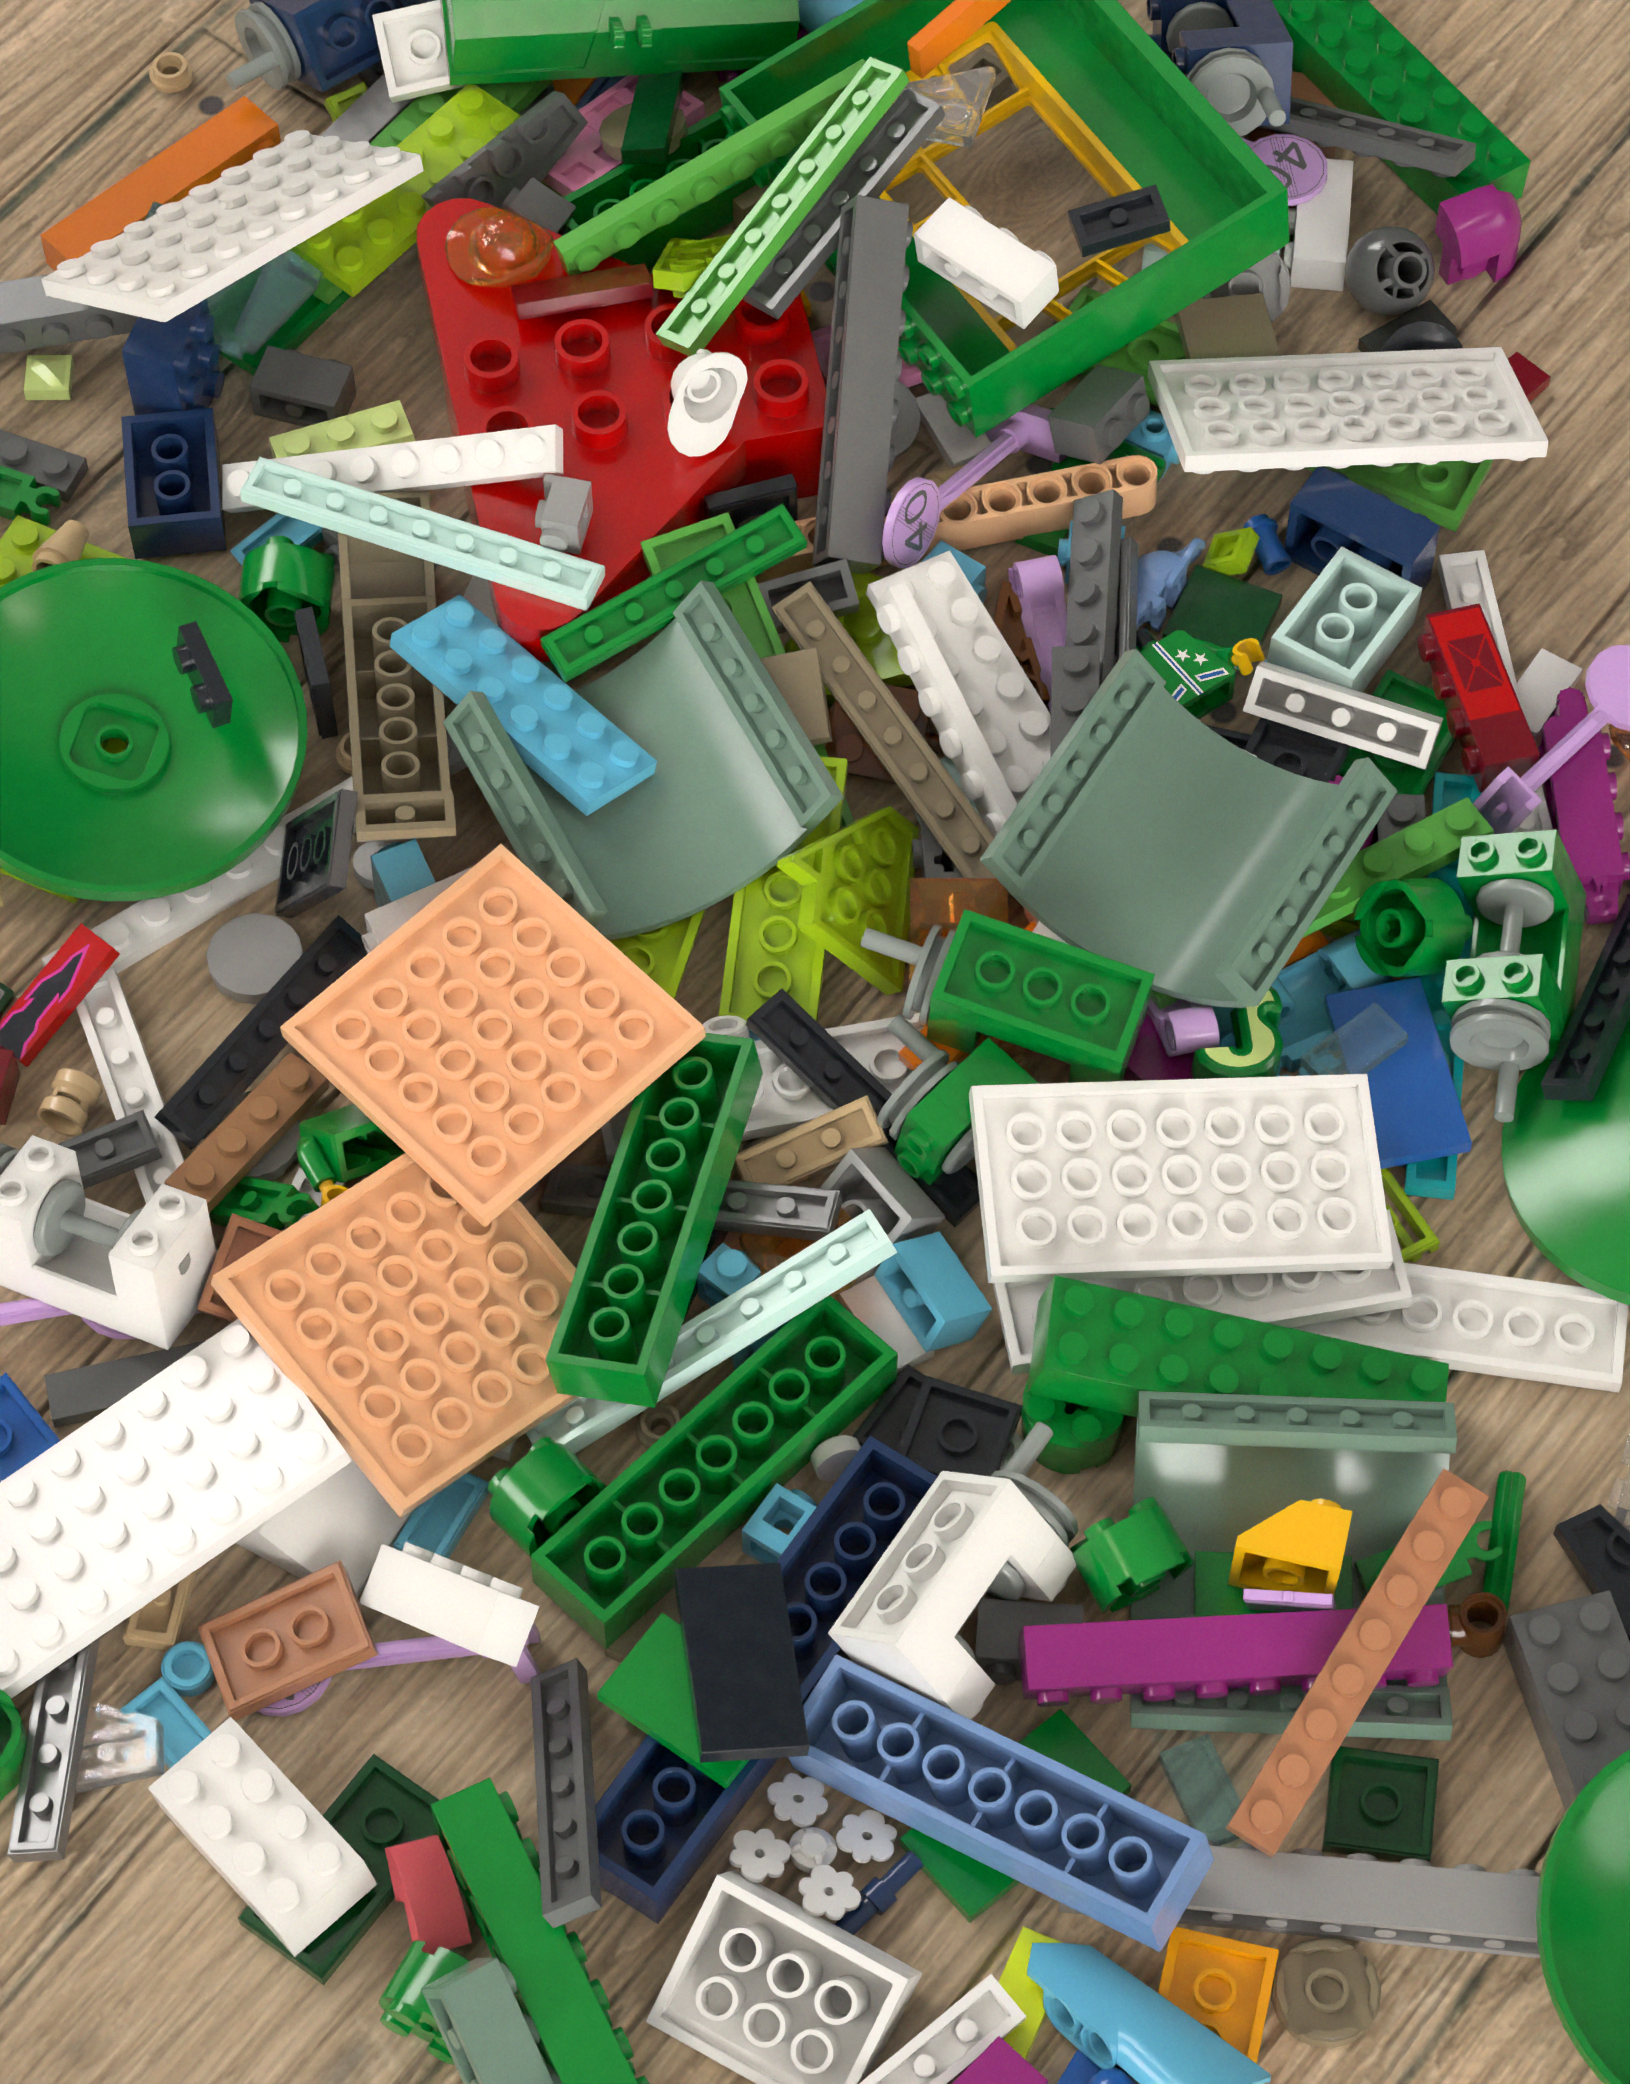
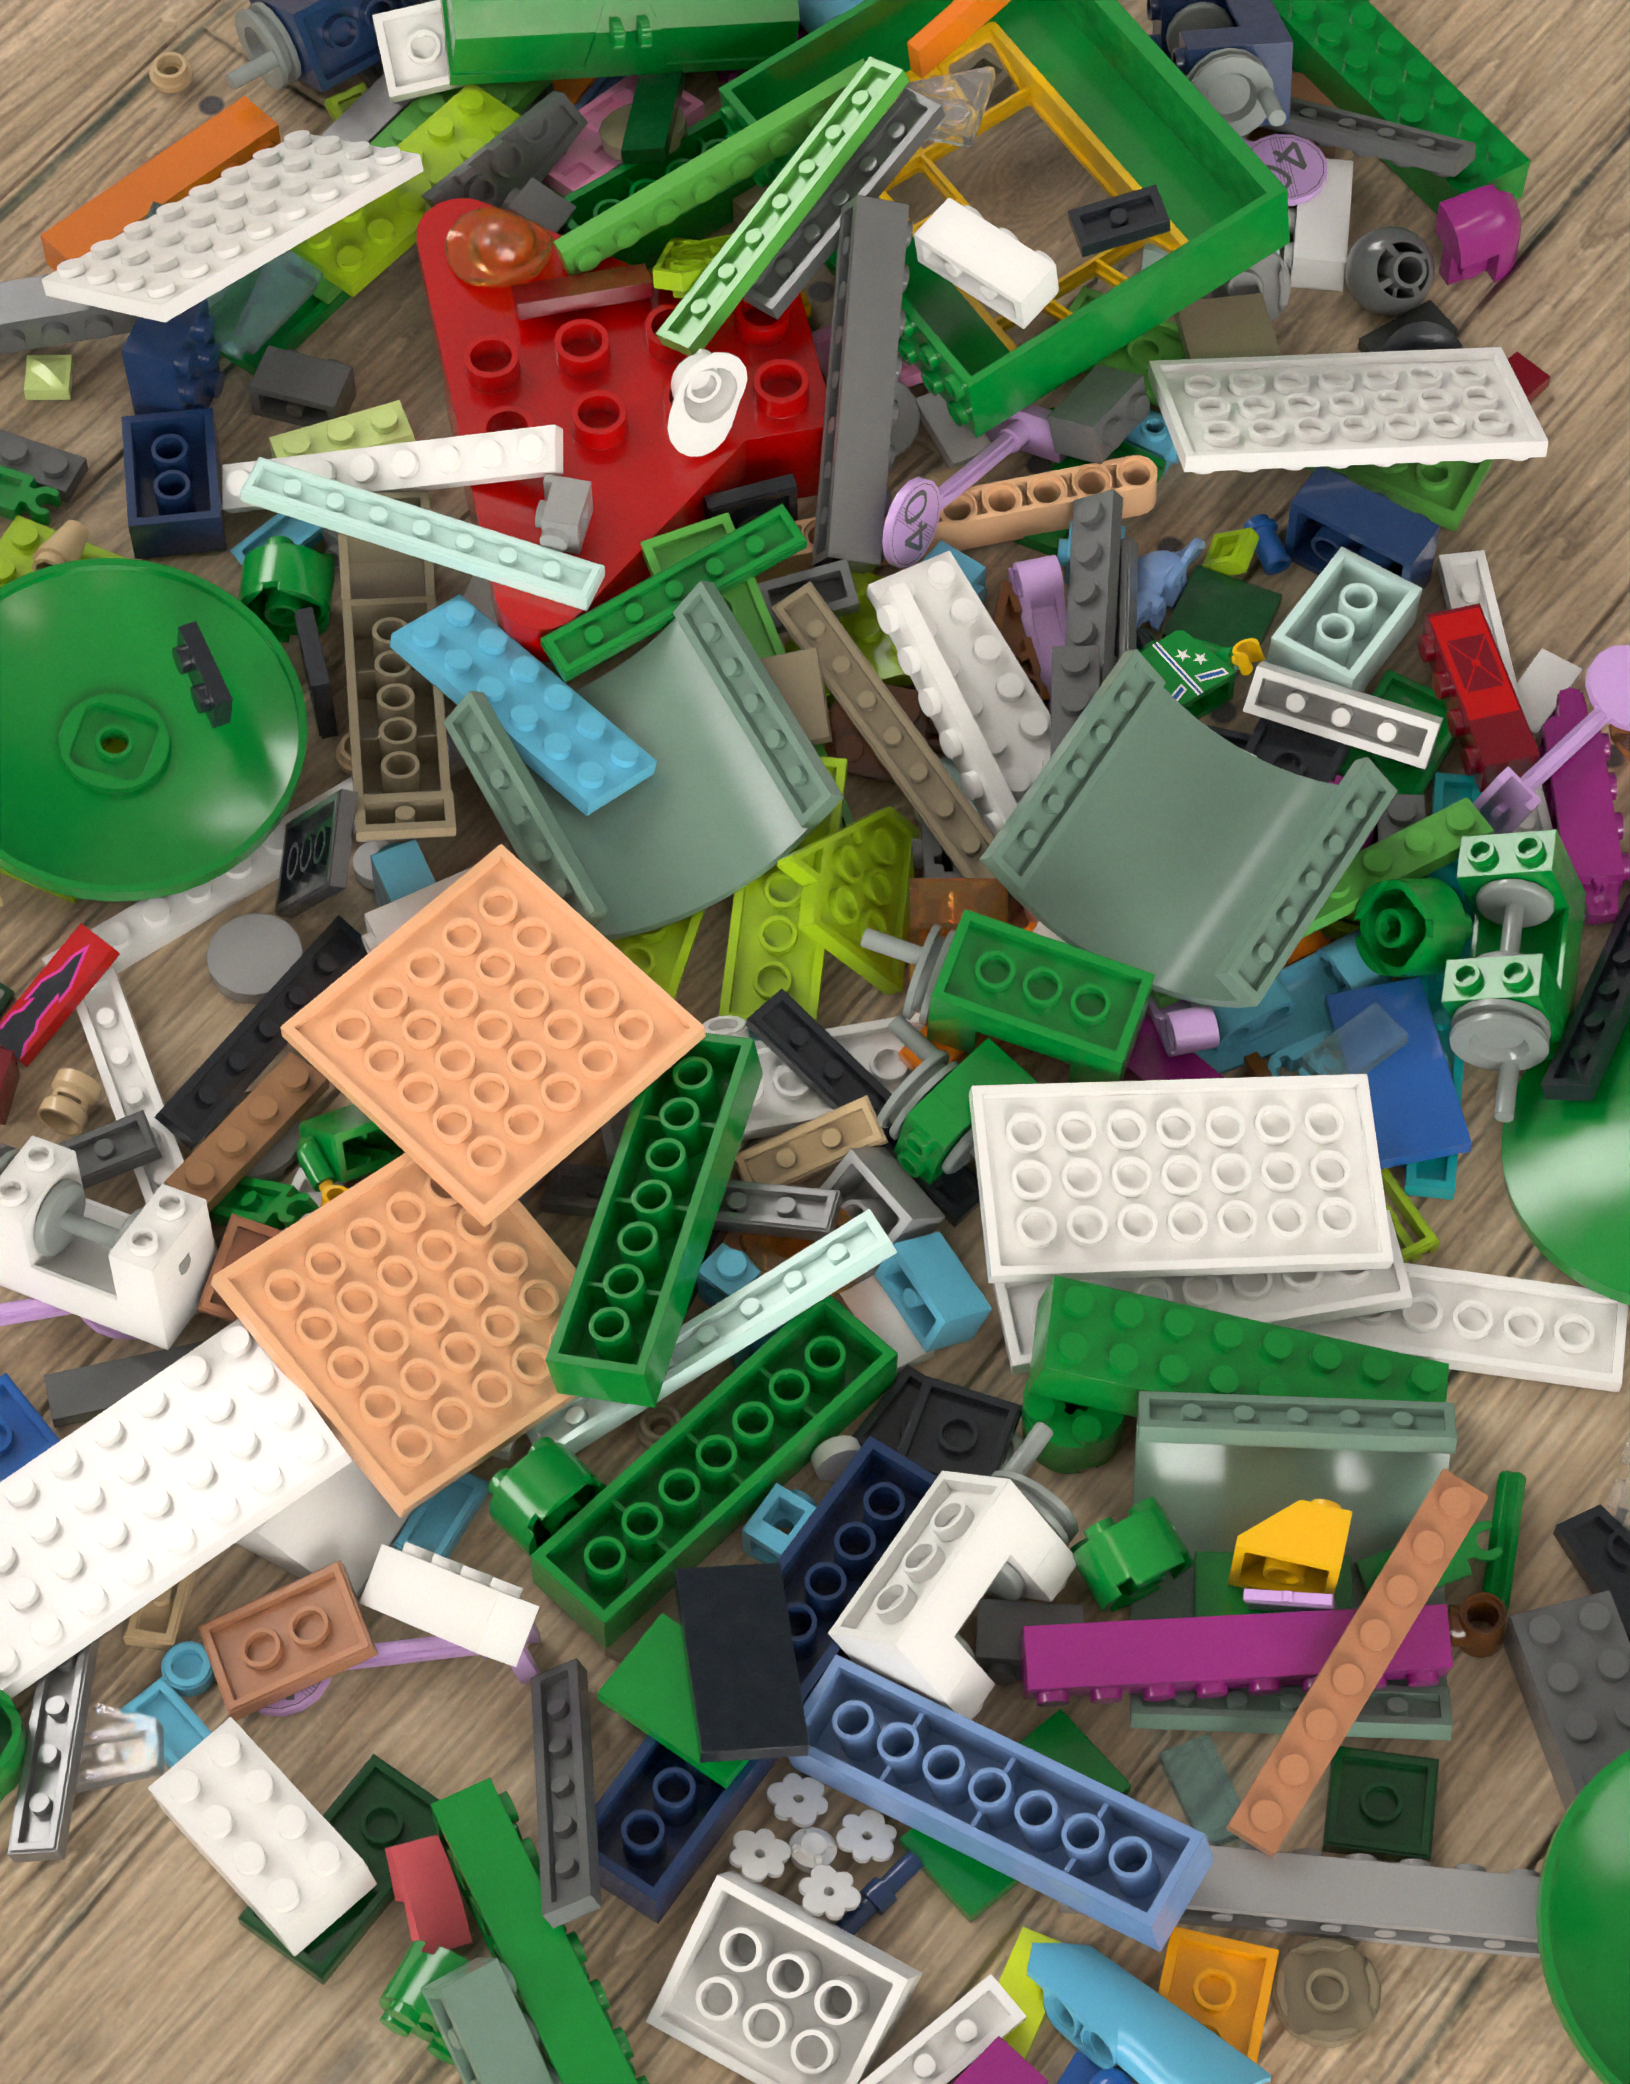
green animal [1191,987,1284,1079] -> none

